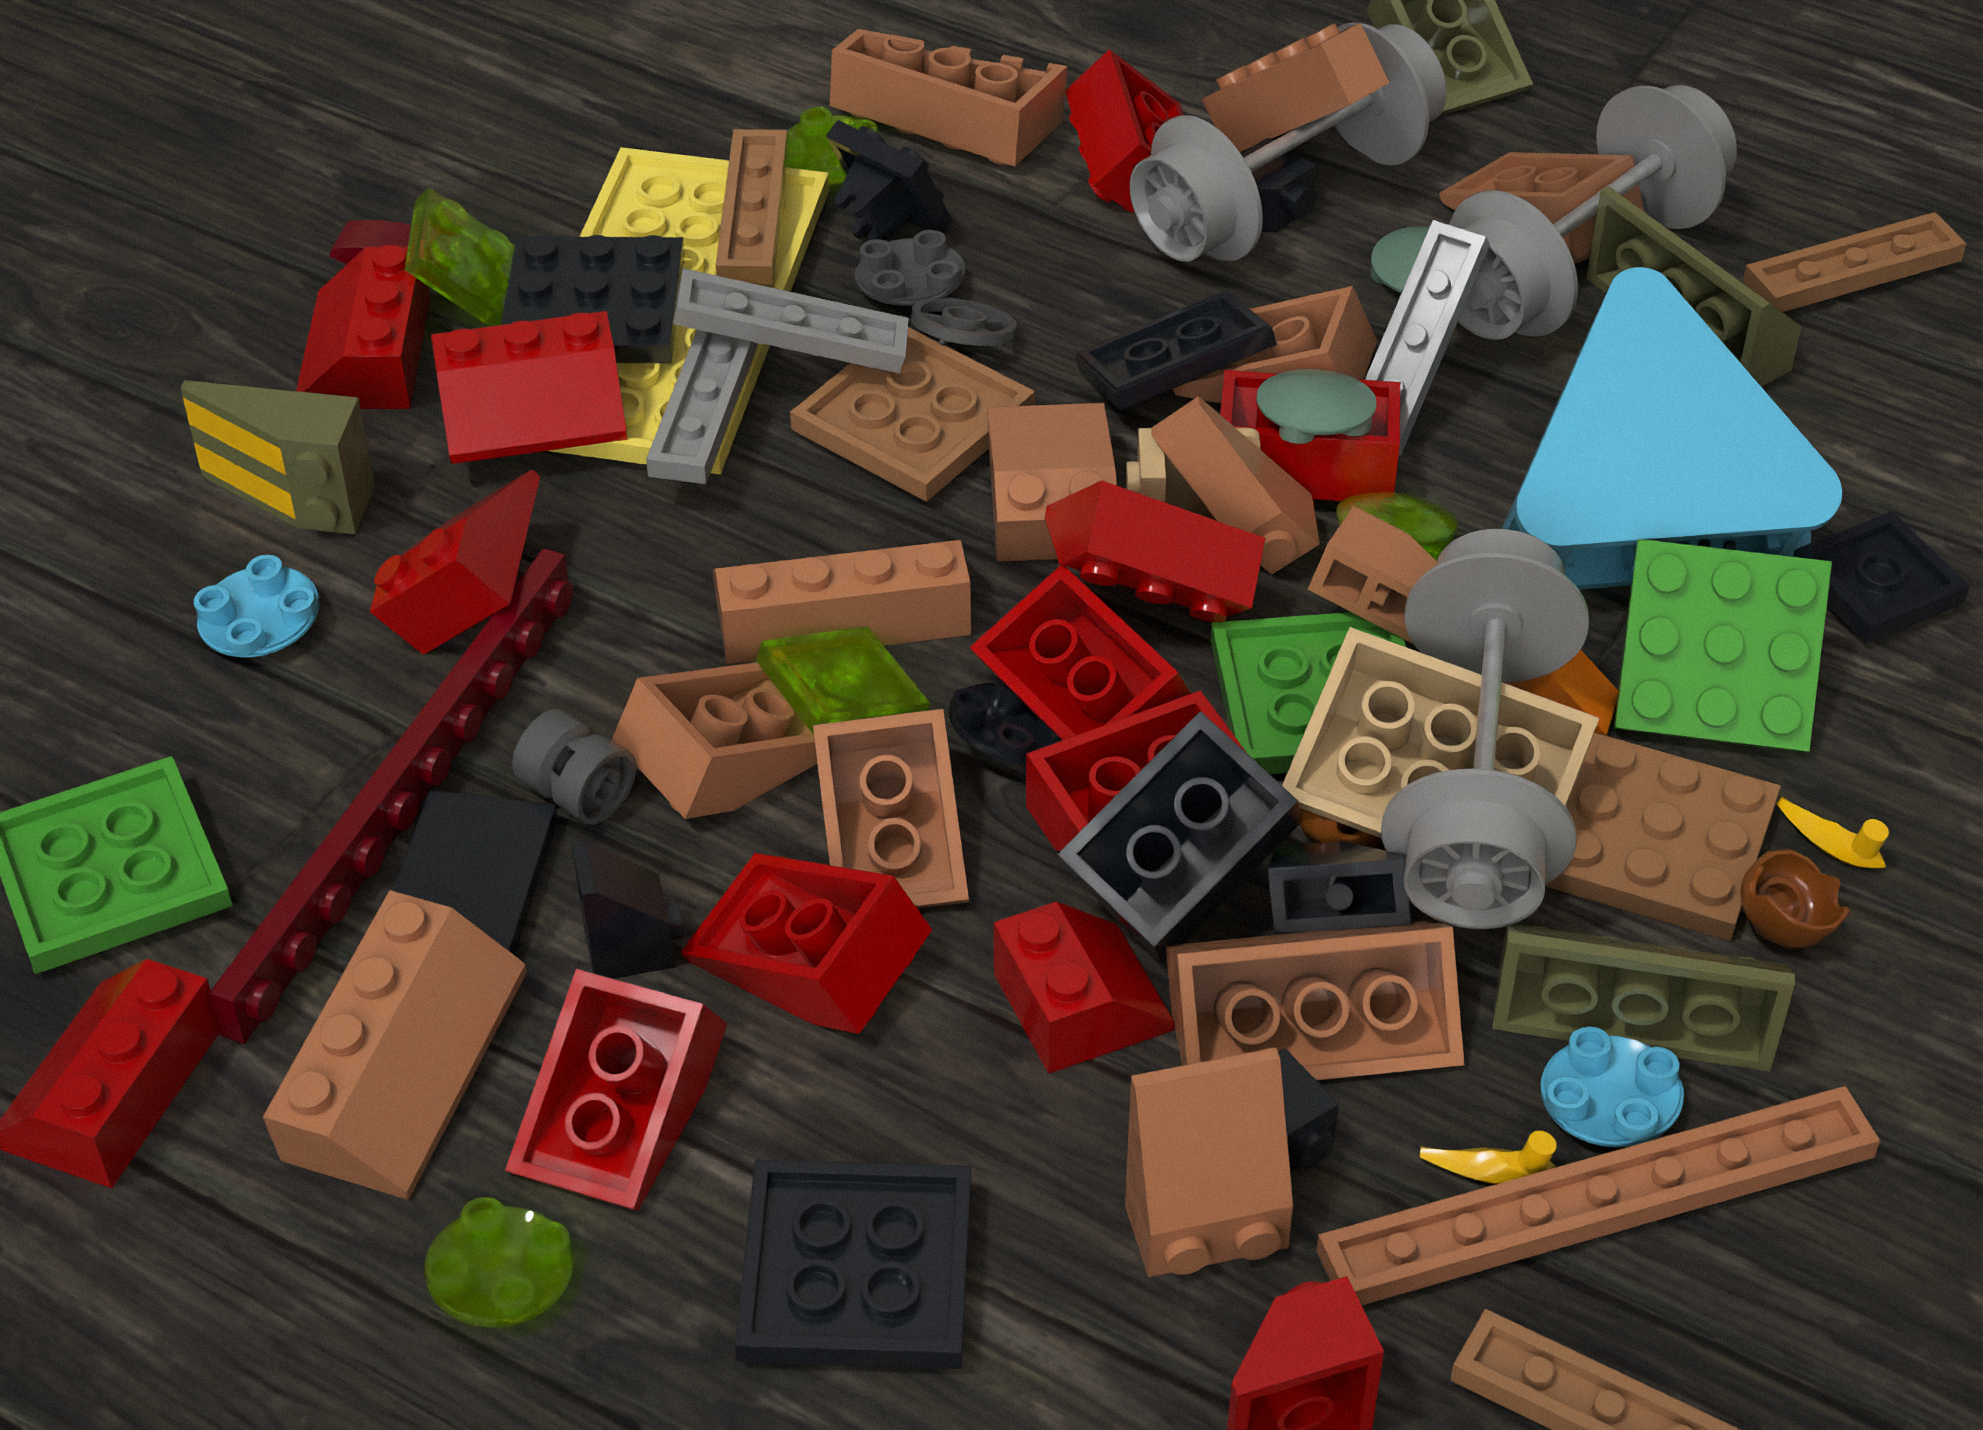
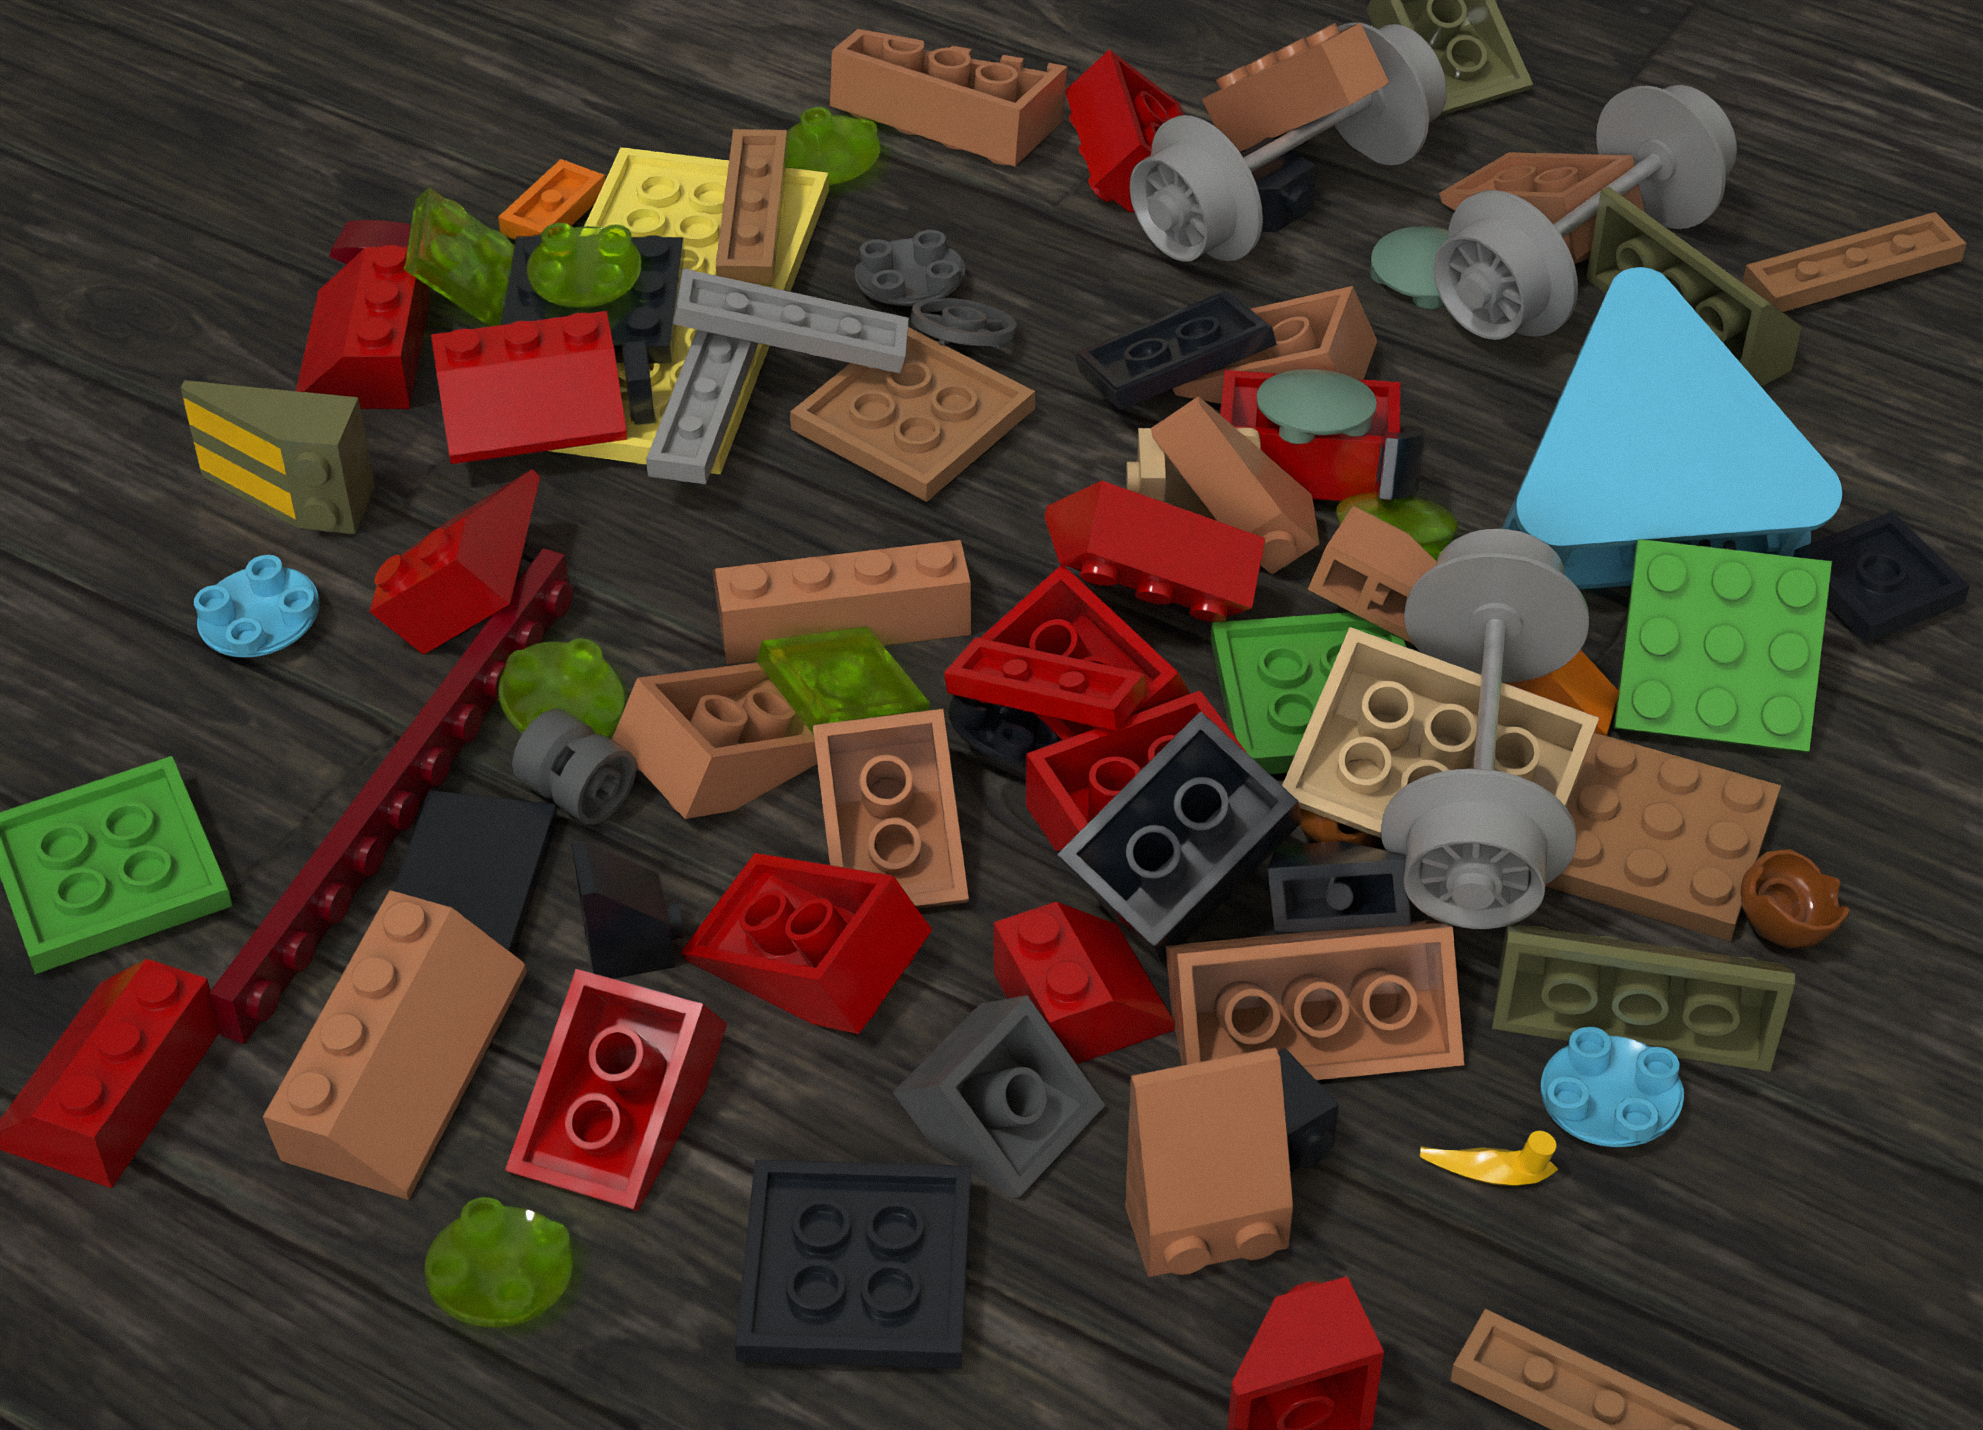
black plate [825,120,952,241] -> none
nougat slope [987,403,1117,562] -> none
nougat plate [1316,1086,1880,1305] -> none
plate [1365,220,1490,456] -> none
yellow bar [1776,797,1889,868] -> none
none -> orange plate [498,159,606,240]
none -> clear neon green dish [499,638,625,737]
none -> clear neon green dish [527,223,641,308]
none -> black tile [622,341,655,425]
none -> dark grey slope [892,995,1105,1198]
none -> red plate [944,637,1147,731]
none -> black slope [1375,427,1426,500]

